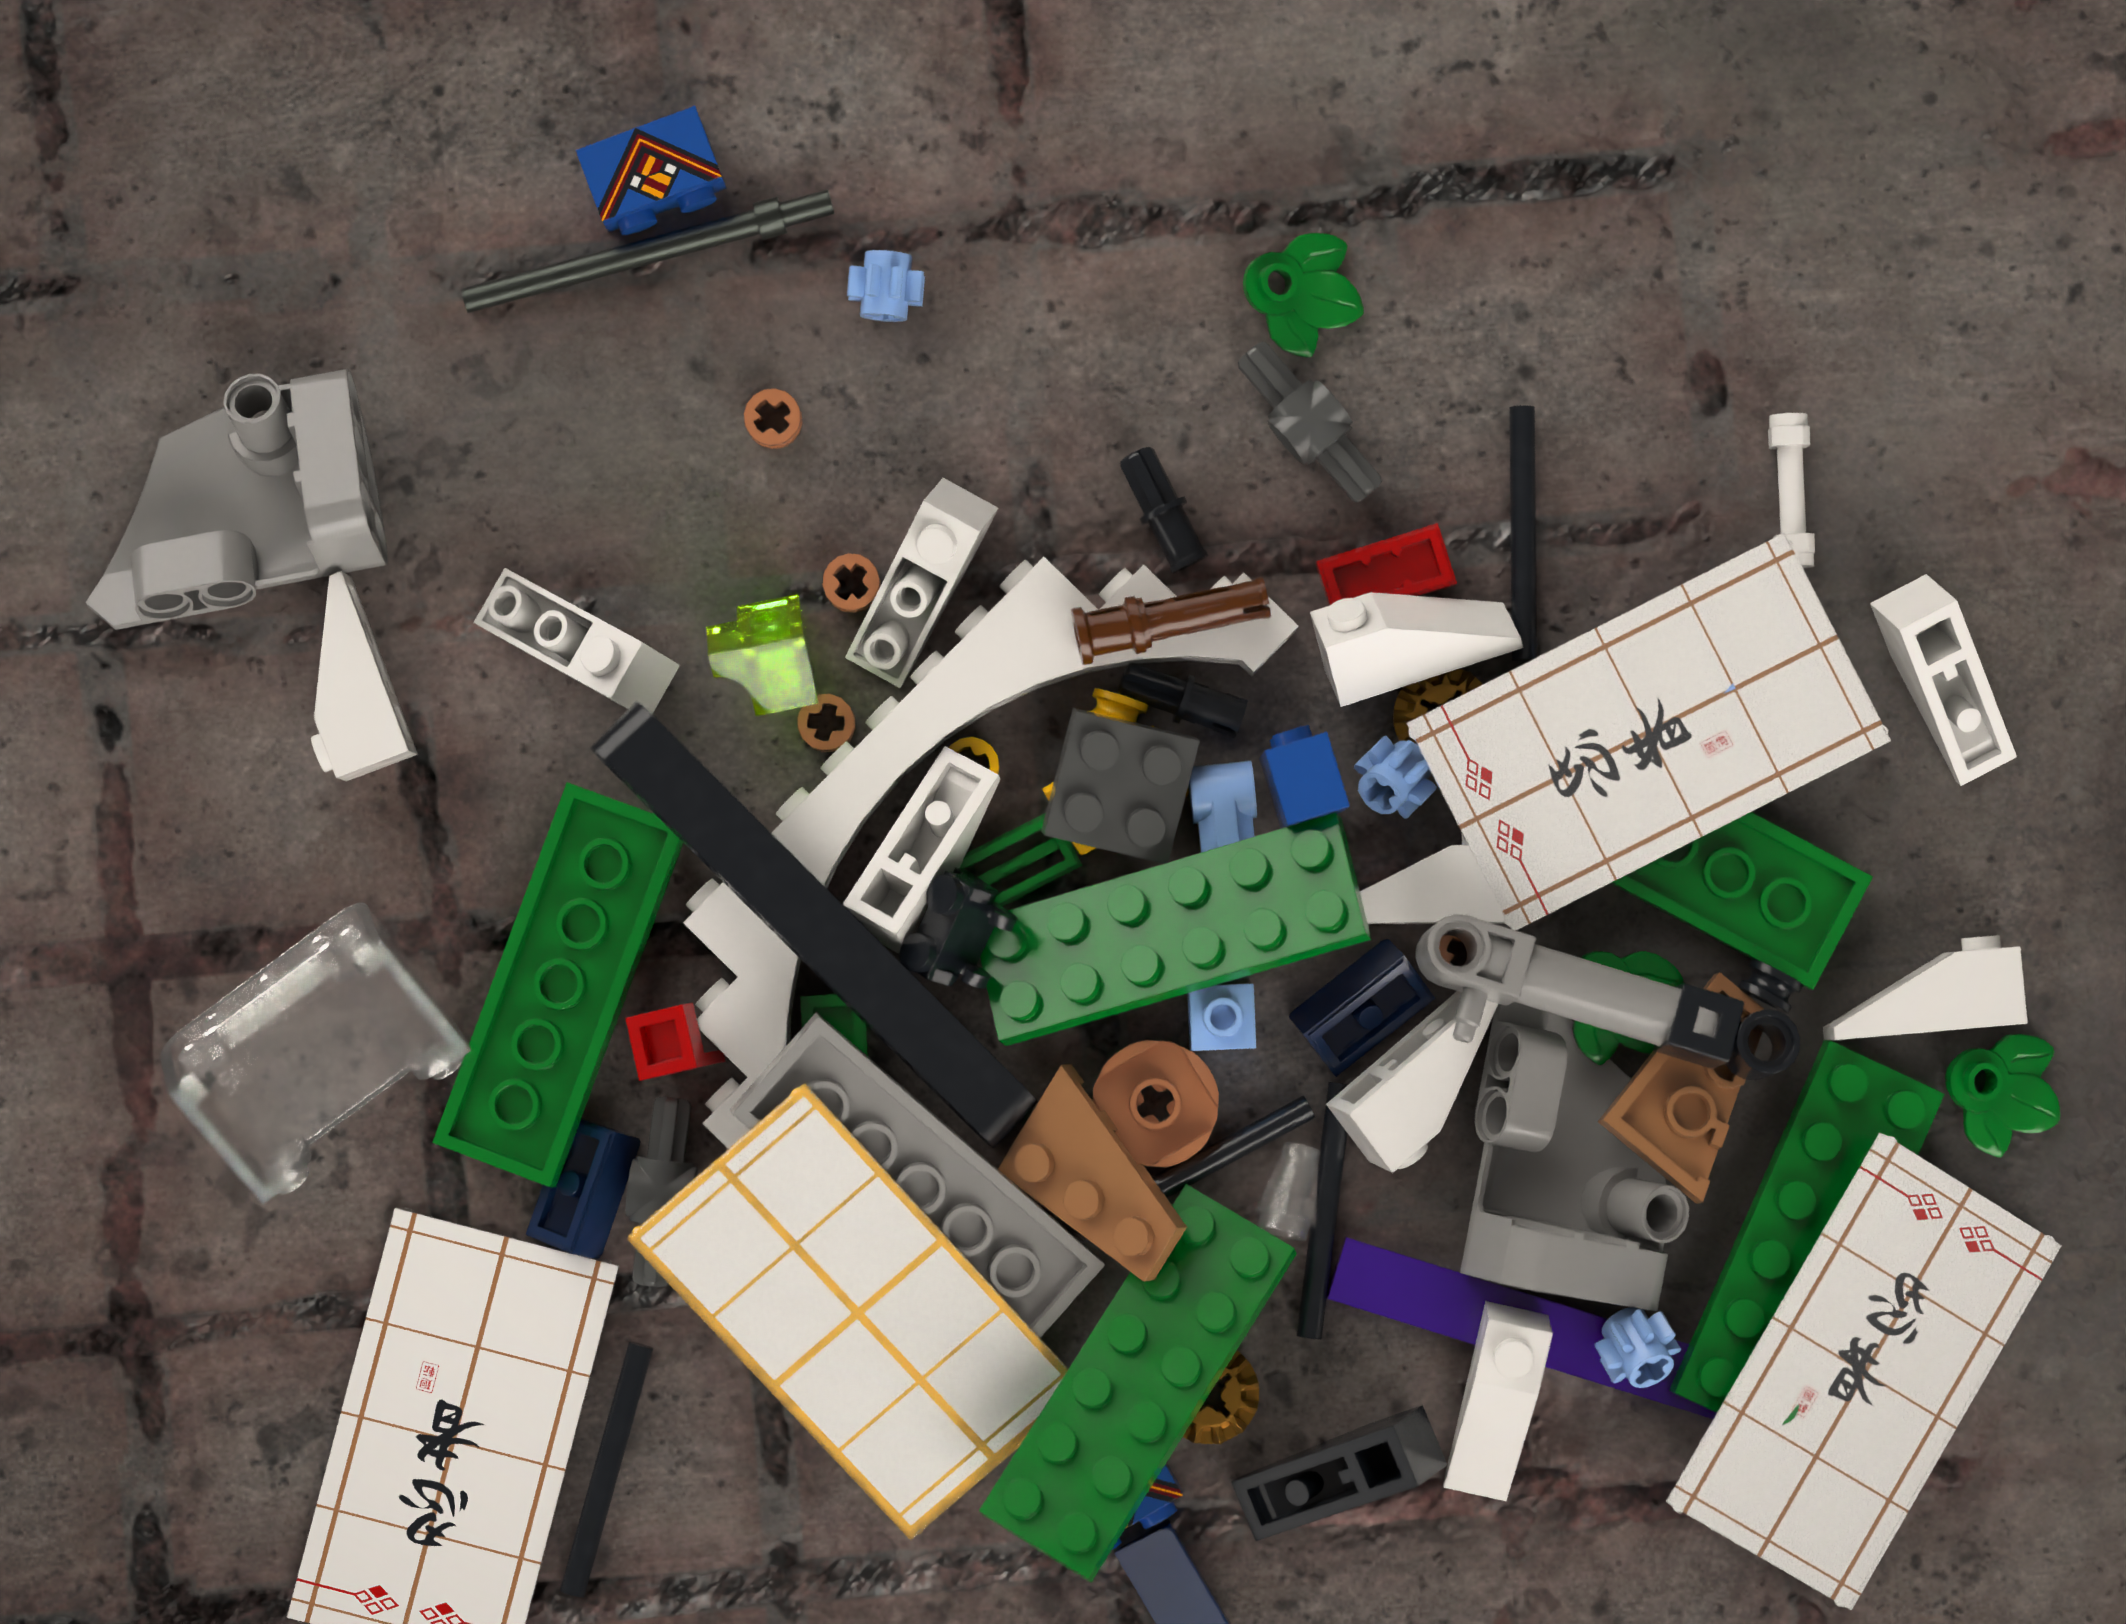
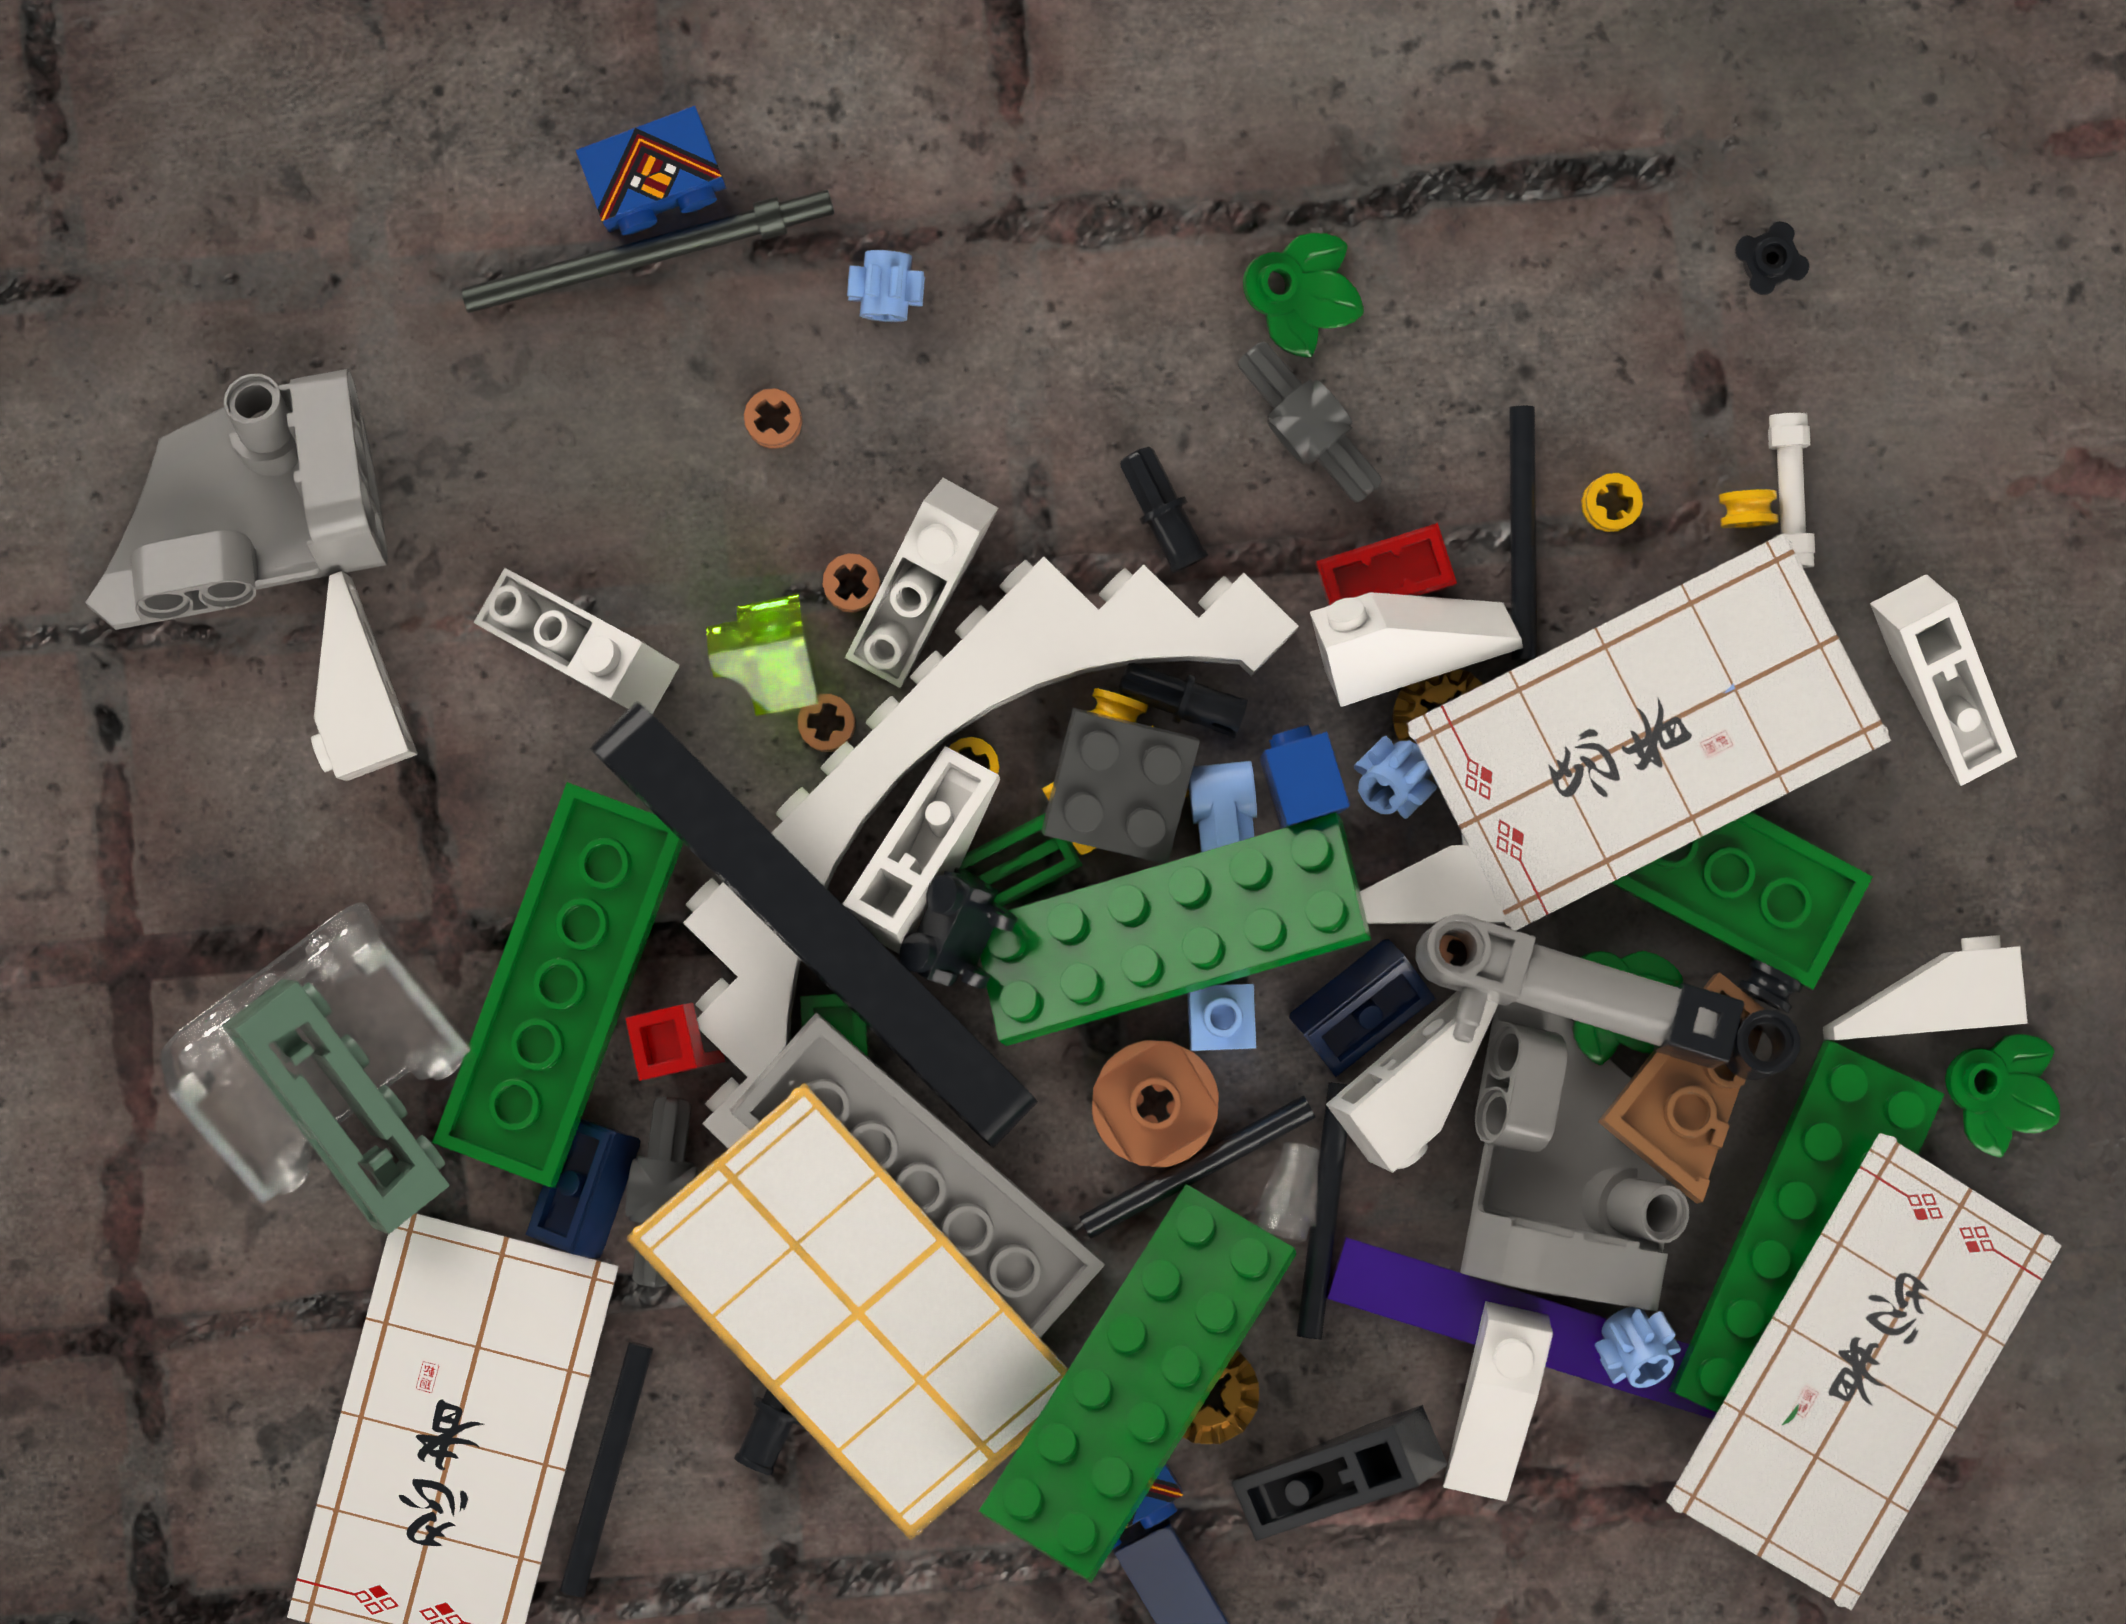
medium nougat wing [998,1064,1187,1282] -> none
reddish brown pin [1071,577,1271,665] -> none
none -> sand green brick [222,979,450,1234]
none -> black axle [734,1386,801,1475]
none -> yellow bush [1581,473,1643,532]
none -> yellow bush [1719,489,1778,528]
none -> black plate [1735,221,1809,295]

